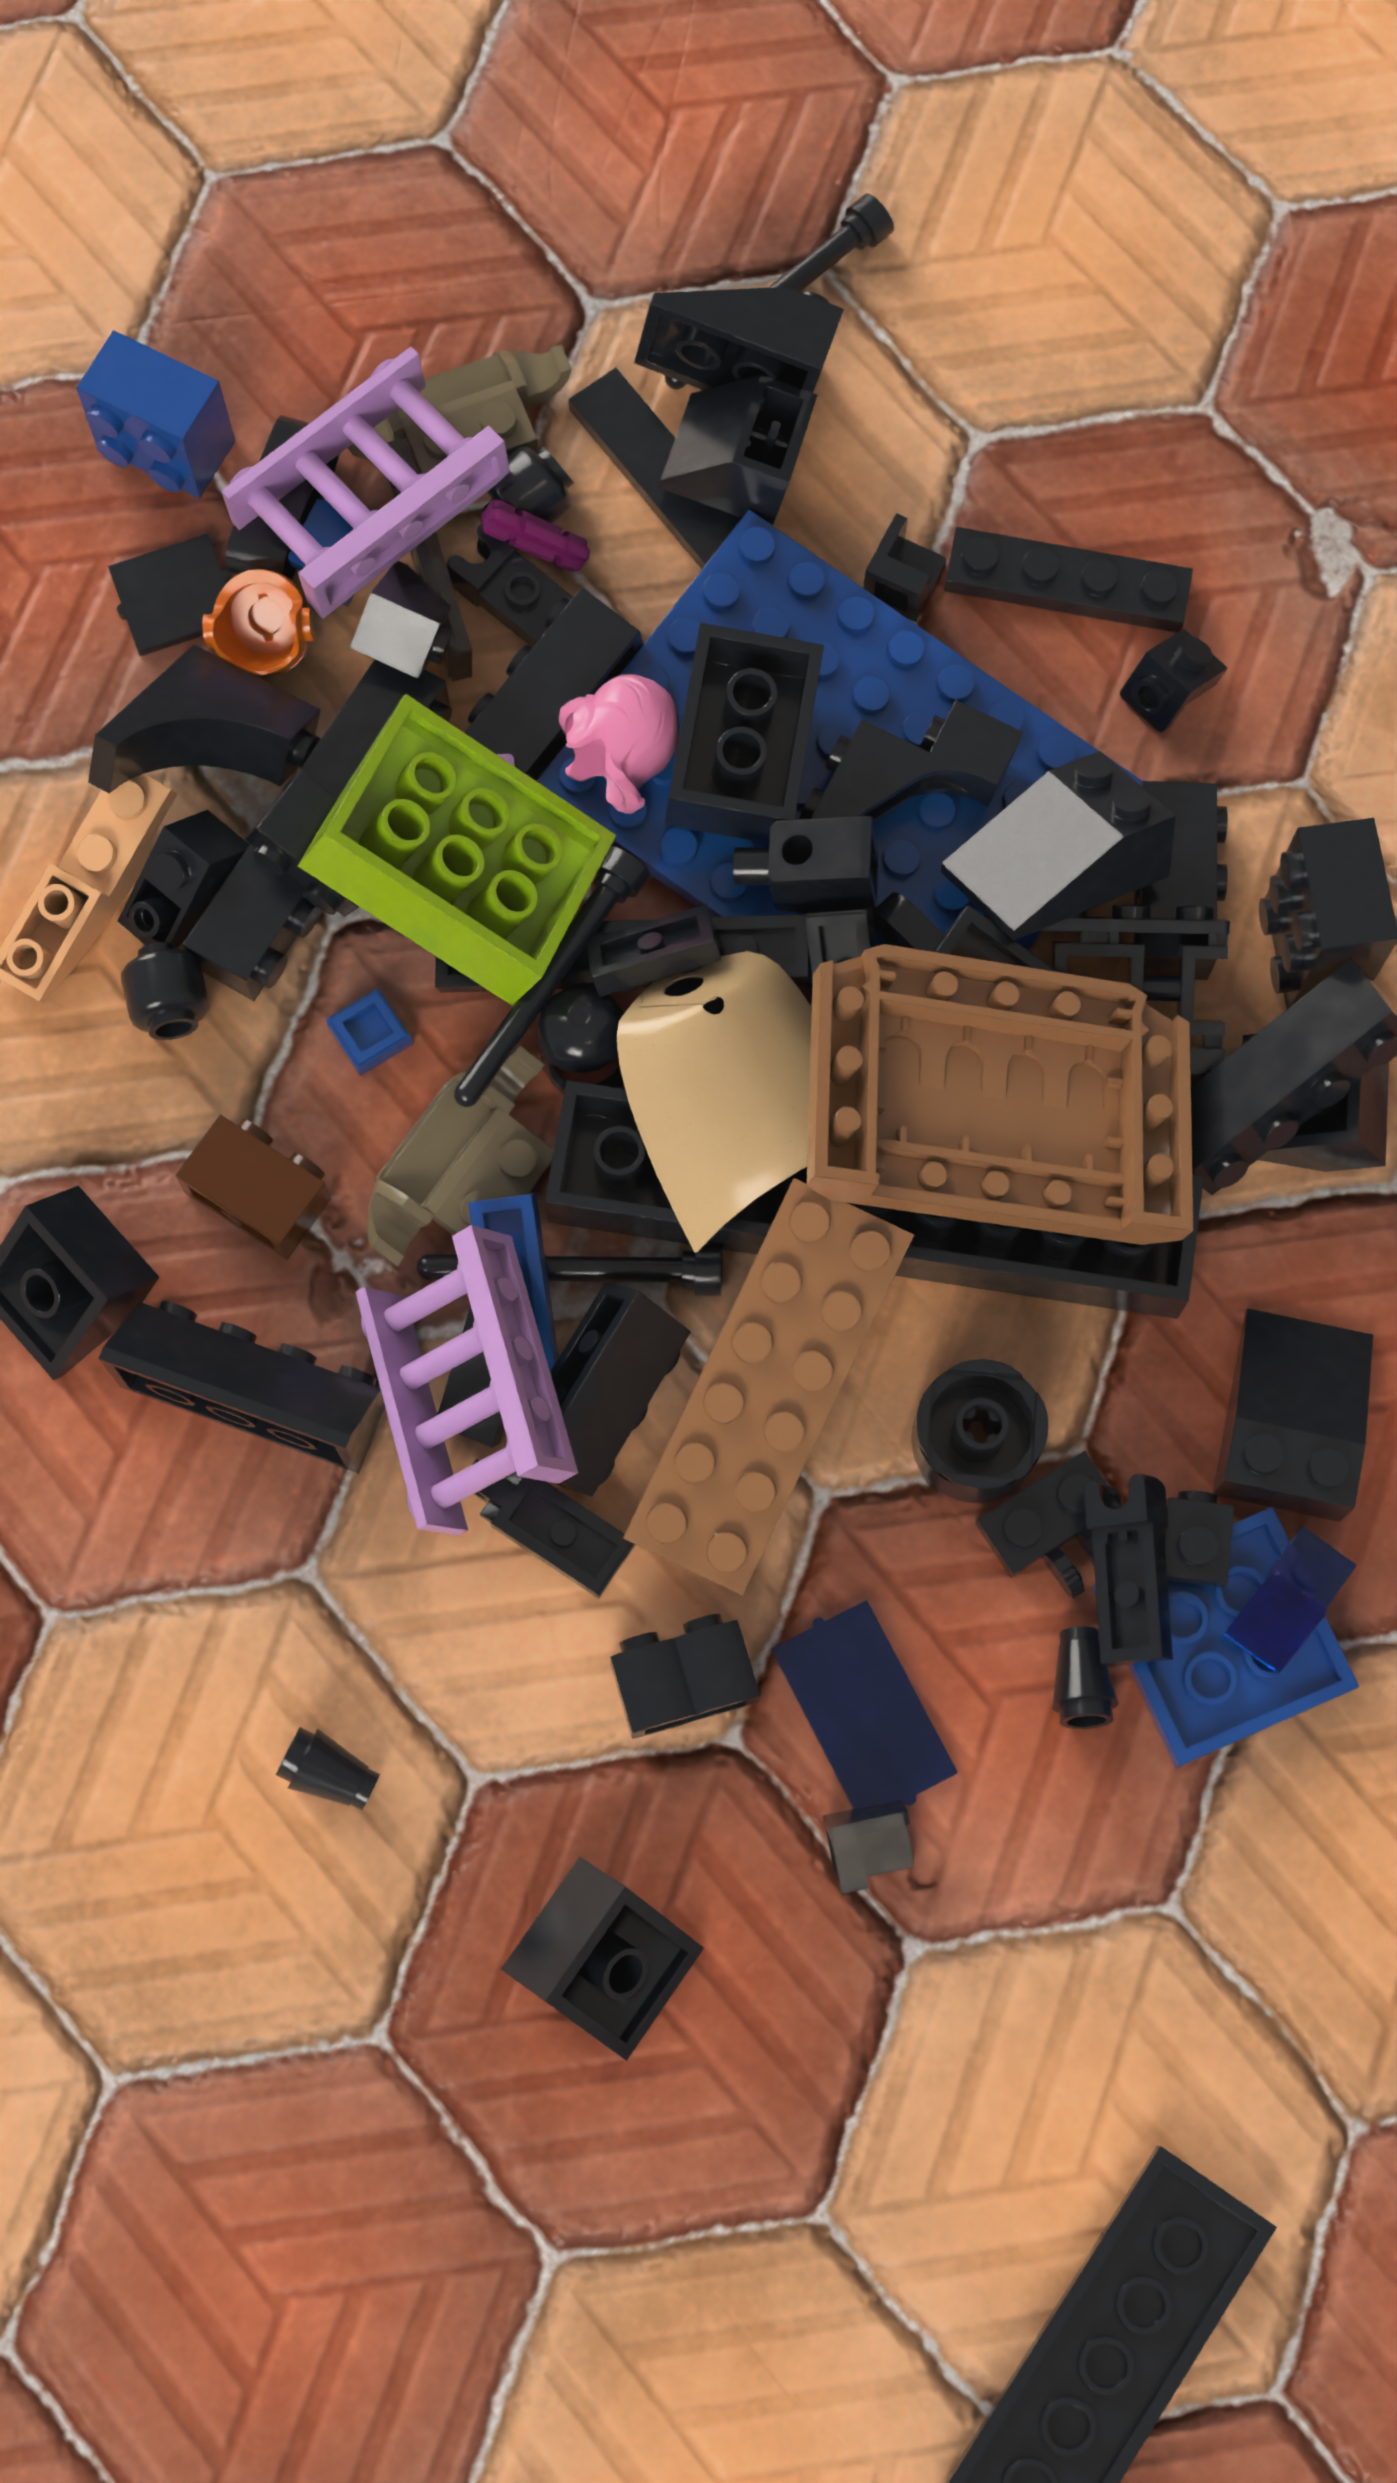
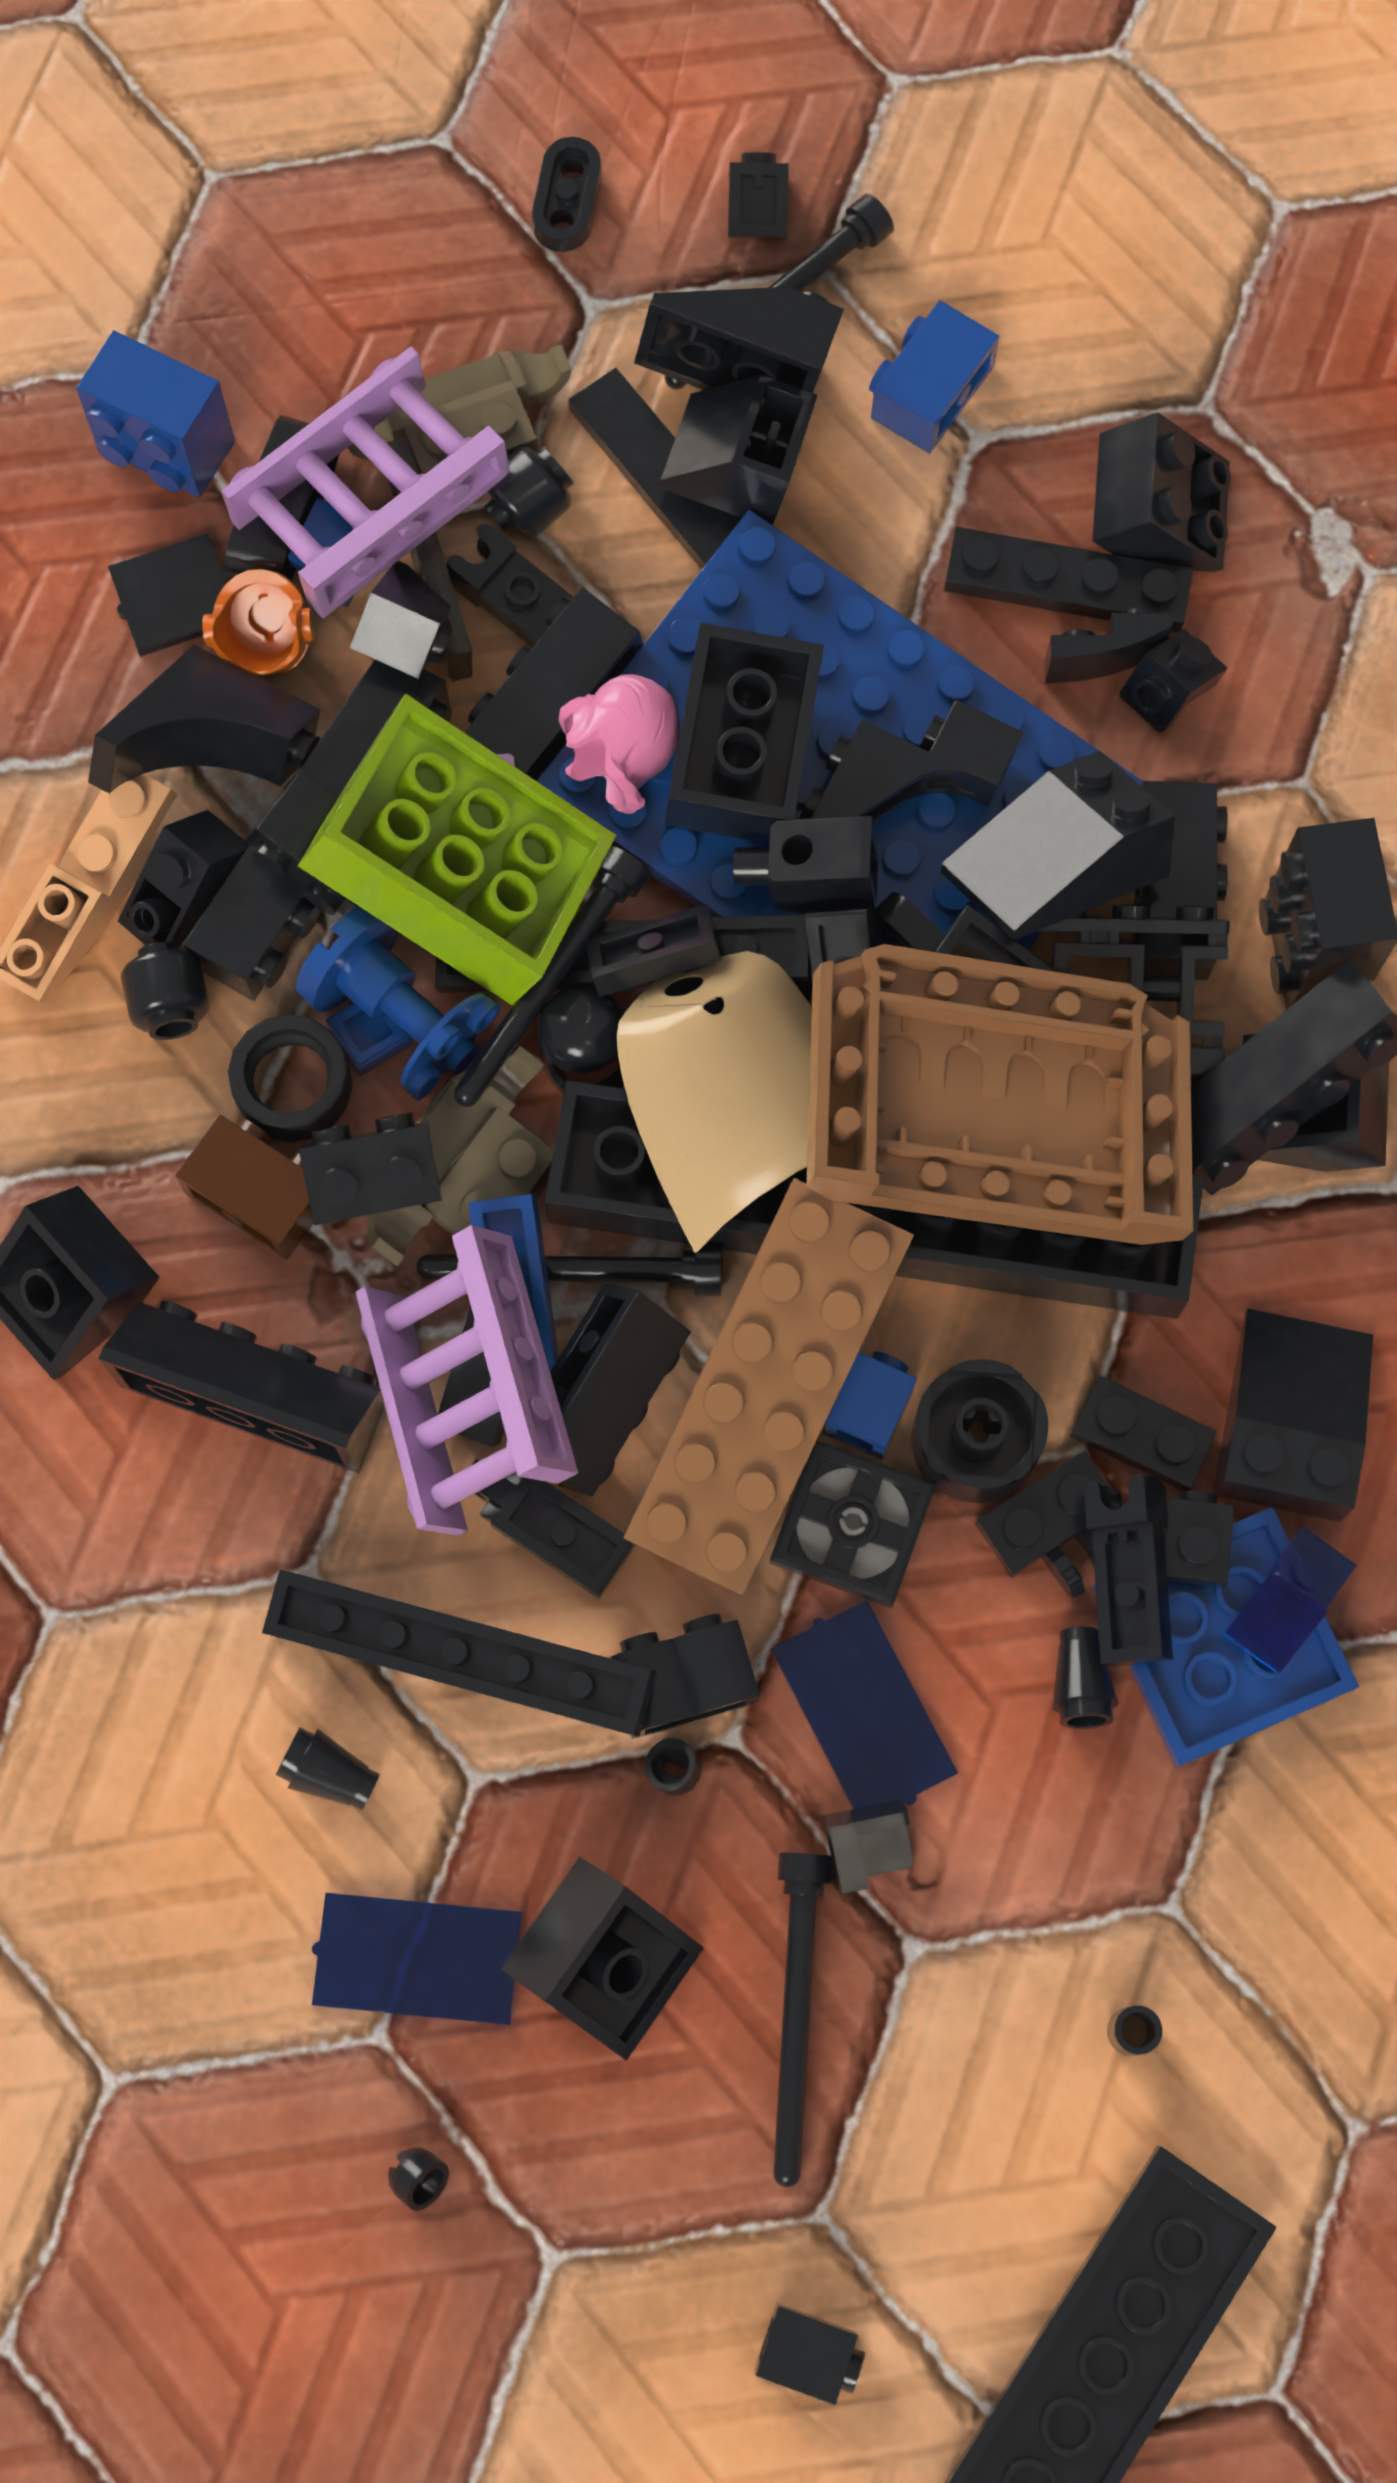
magenta axle [480,500,591,572] -> none
black panel [863,513,946,622] -> none
none -> black tyre [228,1014,353,1142]
none -> black plate [262,1569,657,1737]
none -> blue piece [295,906,501,1101]
none -> black bracket [299,1112,443,1225]
none -> clear blue piece [312,1893,522,2025]
none -> black hinge [388,2148,449,2211]
none -> black plate [532,137,602,252]
none -> black hinge [645,1738,702,1795]
none -> black bracket [728,152,789,239]
none -> black brick [754,2303,865,2406]
none -> black piece [769,1440,937,1608]
none -> black piece [773,1852,832,2187]
none -> blue brick [824,1351,917,1460]
none -> blue brick [869,300,1000,454]
none -> black slope [1044,607,1173,683]
none -> black plate [1070,1375,1217,1491]
none -> black slope [1092,412,1231,572]
none -> black hinge [1107,2005,1162,2056]

